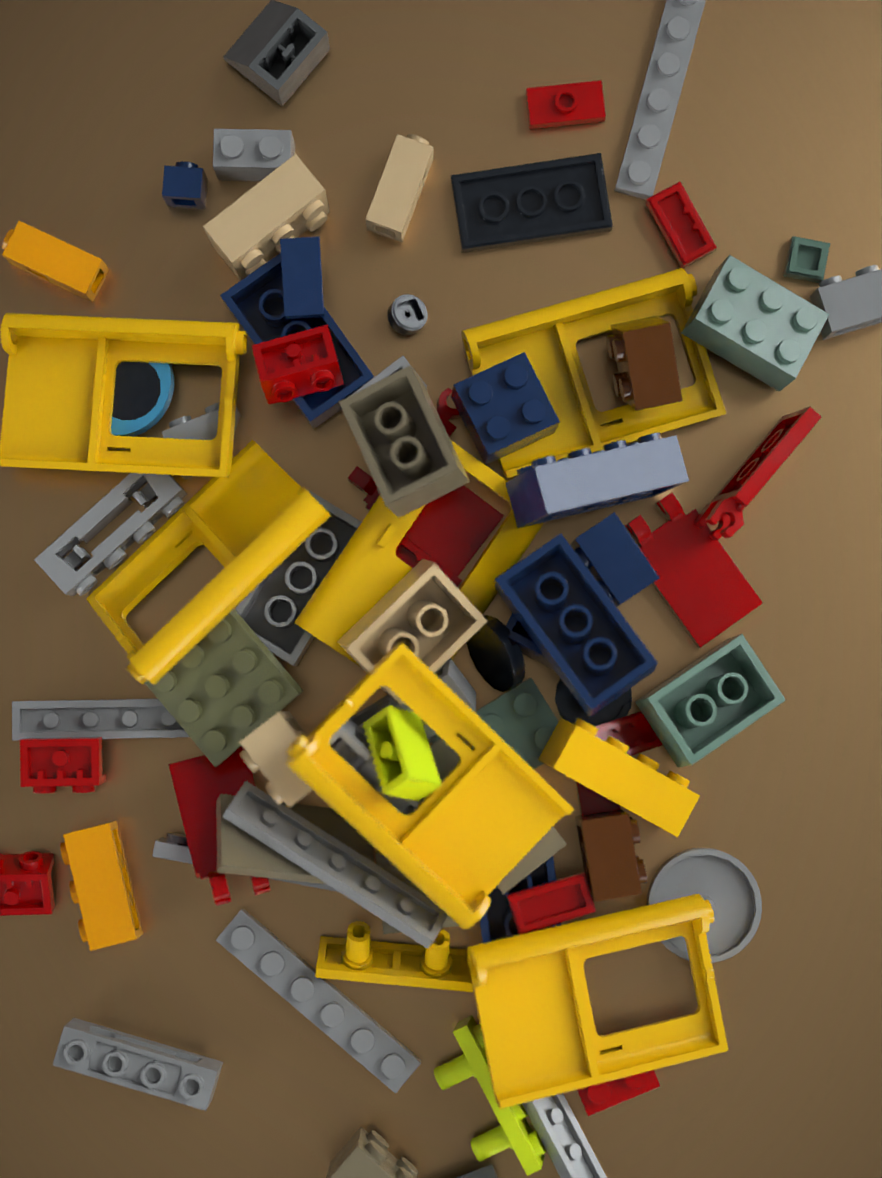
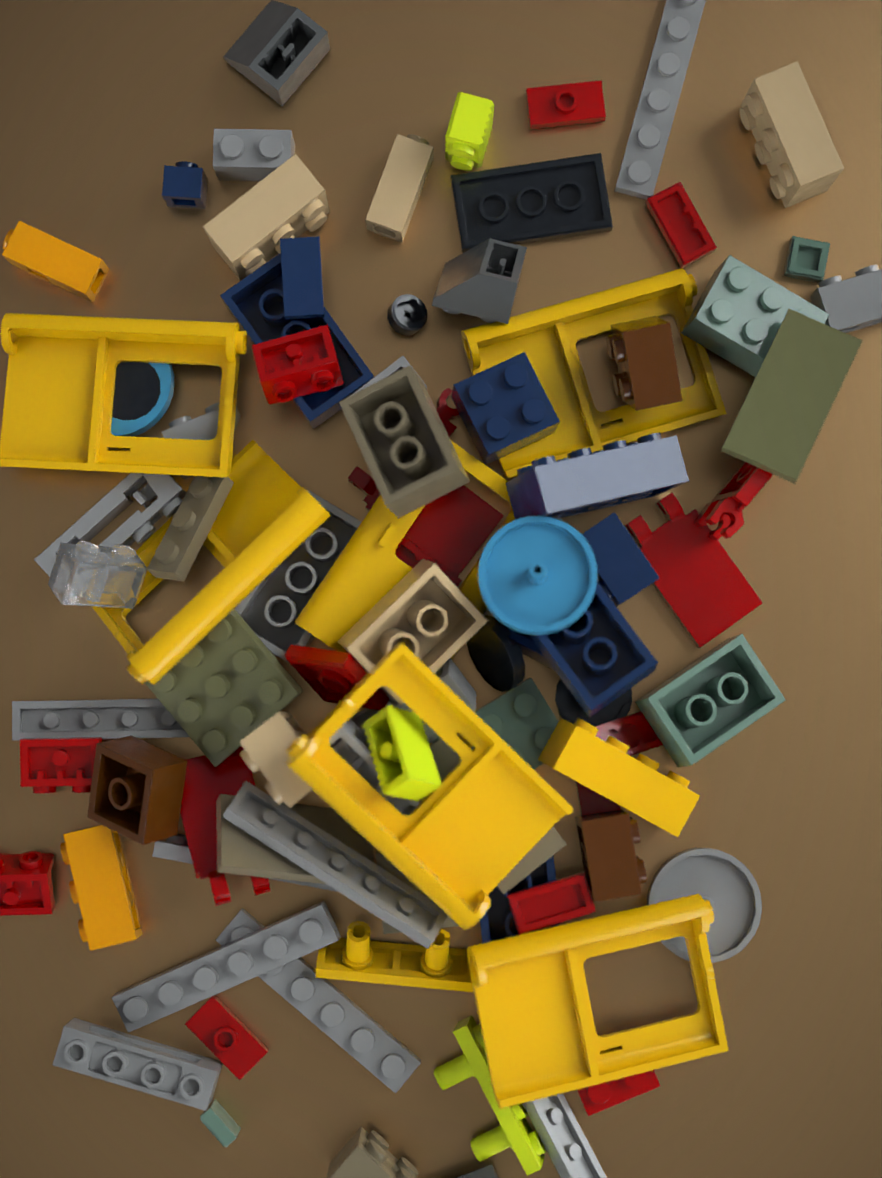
none -> clear brick [48,541,148,609]
none -> reddish brown brick [87,735,187,845]
none -> light grey plate [111,901,341,1033]
none -> dark tan plate [147,476,234,581]
none -> red plate [185,995,269,1081]
none -> sand green tile [200,1099,241,1147]
none -> red tile [284,644,389,711]
none -> dark grey slope [432,238,527,324]
none -> neon yellow brick [445,92,495,171]
none -> dark azure piece [478,516,597,635]
none -> olive tile [721,309,862,484]
none -> tan brick [740,61,844,208]

